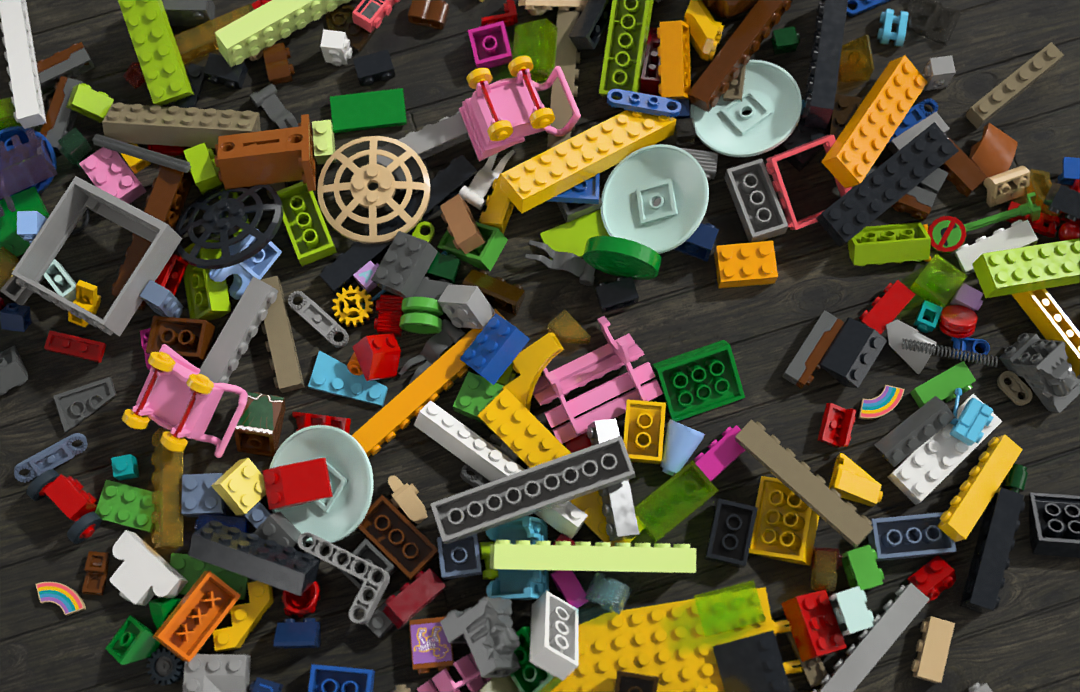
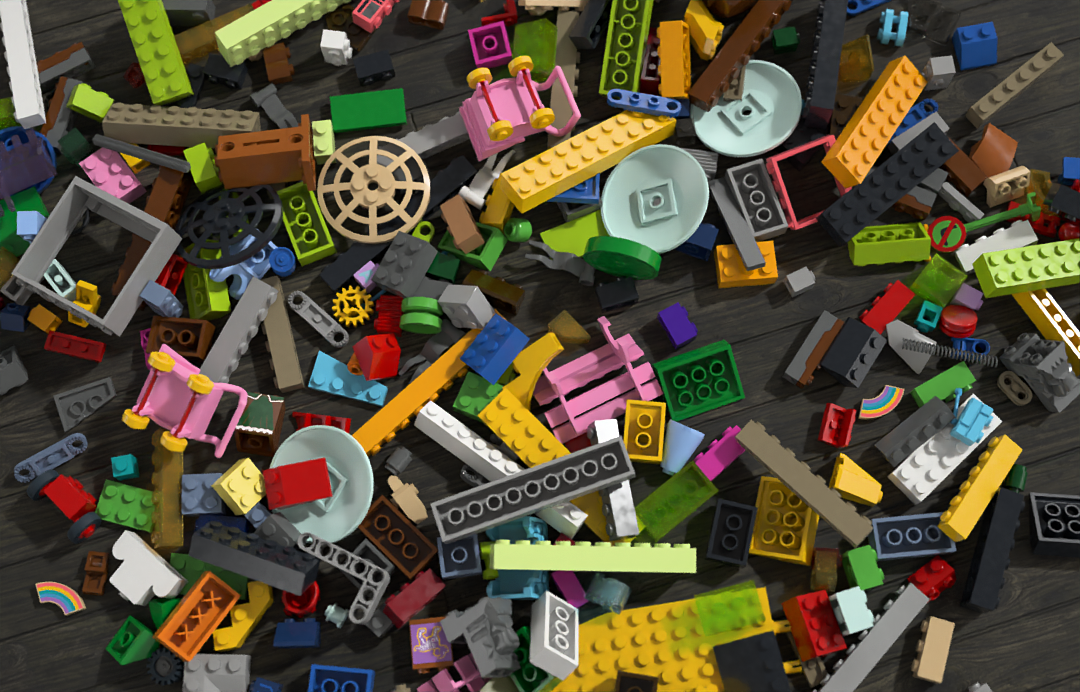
none -> light orange brick [27,304,63,334]
none -> blue hose [269,247,296,277]
none -> light aqua brick [324,603,350,628]
none -> dark grey brick [384,447,413,476]
none -> bright green head [504,217,532,243]
none -> dark purple brick [657,302,698,350]
none -> tile [708,177,766,271]
none -> light grey brick [783,266,816,298]
none -> light grey hinge [938,182,984,223]
none -> blue slope [952,22,997,70]

